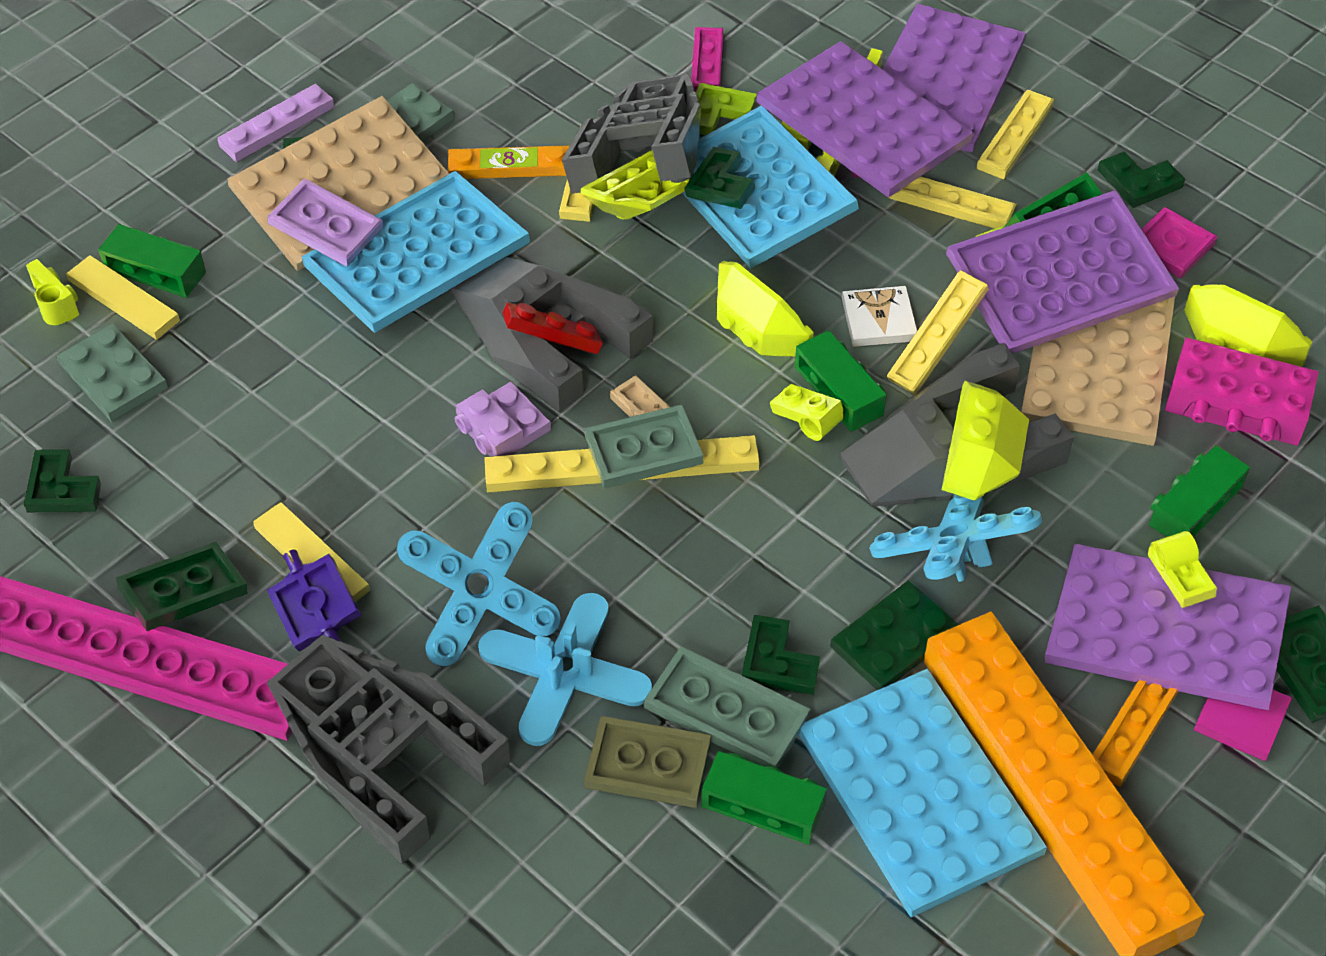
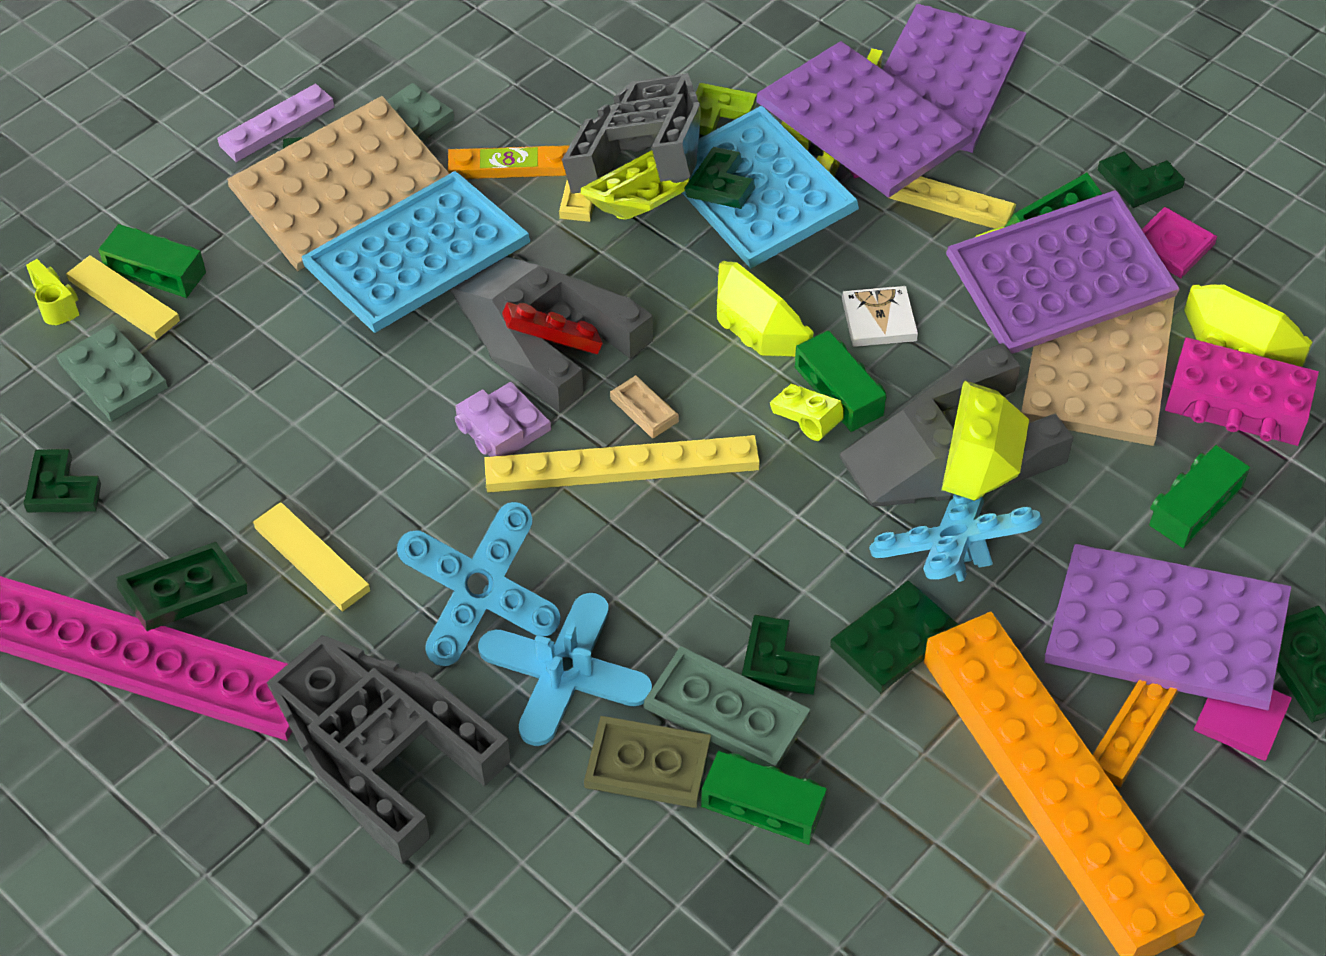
lavender tile [267,178,383,267] -> none
dark purple plate [267,549,362,652] -> none
sand green plate [584,404,703,489] -> none
dark pink tile [691,27,724,93] -> none
medium azure plate [799,669,1047,918] -> none
light yellow tile [887,270,989,395] -> none
light yellow tile [977,89,1054,179] -> none
neon yellow plate [1148,531,1217,608] -> none

